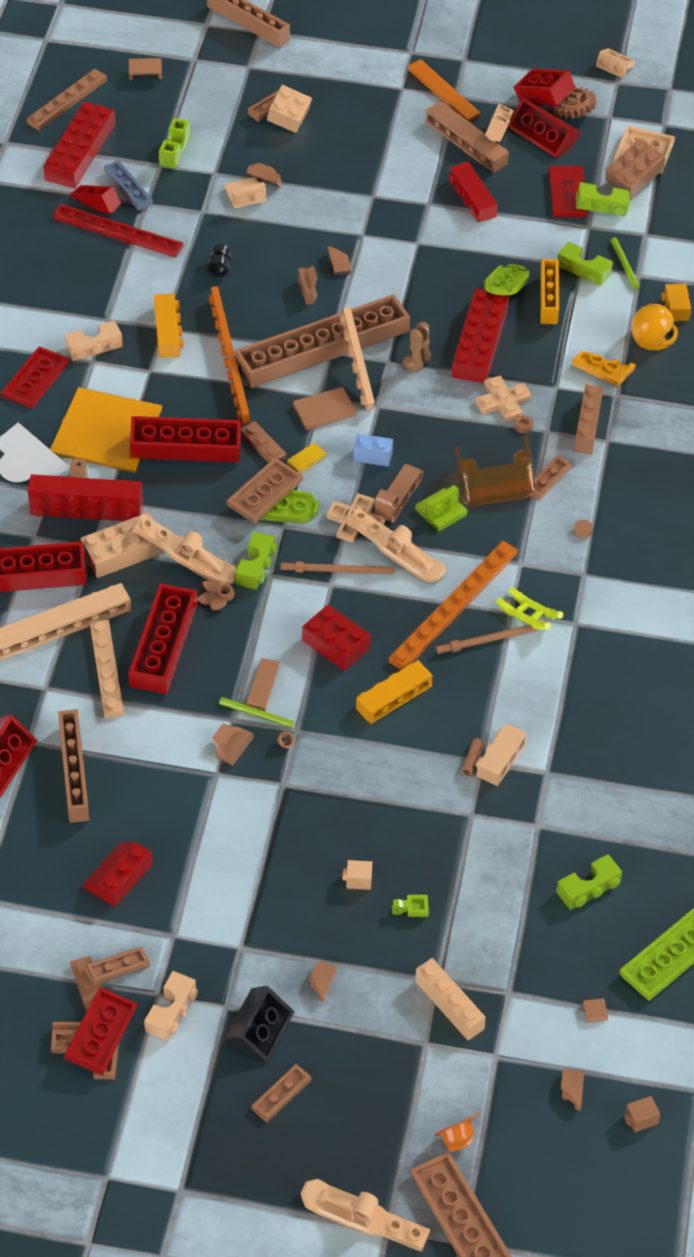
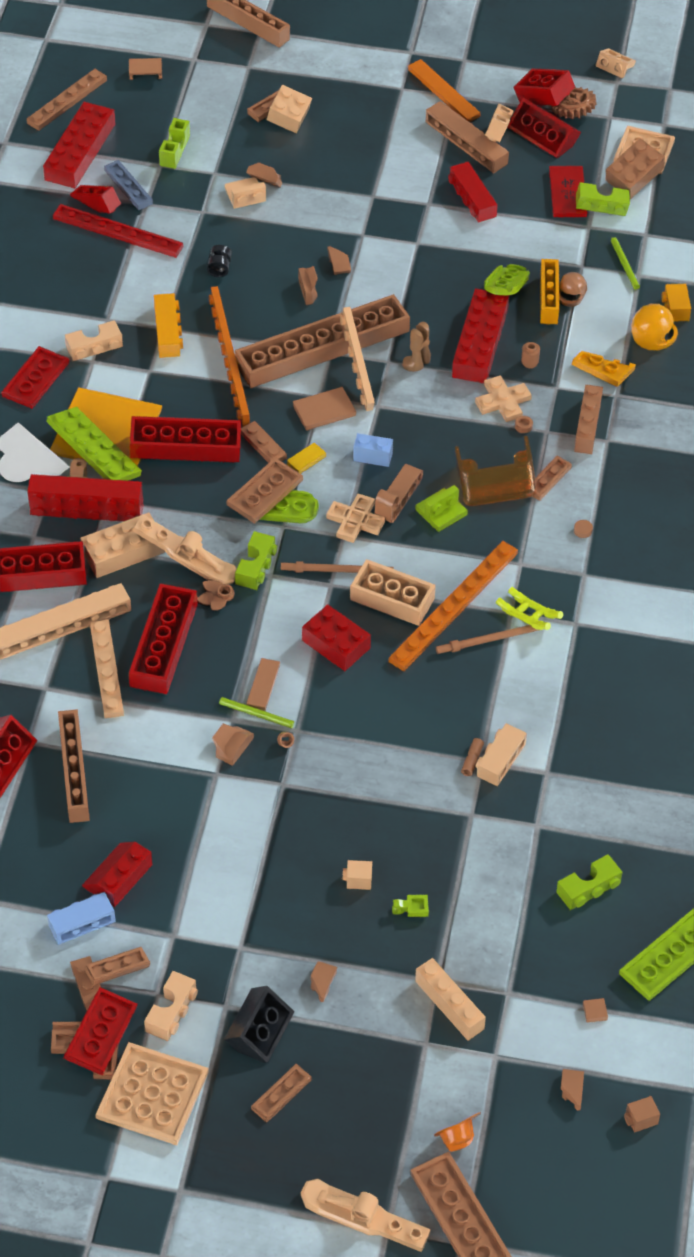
light nougat piece [346,507,446,583] -> none
light orange brick [356,660,433,724] -> none
lime arch [557,241,613,286] -> none
none -> lime plate [47,407,142,481]
none -> light blue brick [47,892,116,945]
none -> light nougat plate [96,1042,209,1145]
none -> light nougat brick [350,559,436,626]
none -> nougat brick [521,342,540,368]
none -> nougat helmet [559,272,587,307]

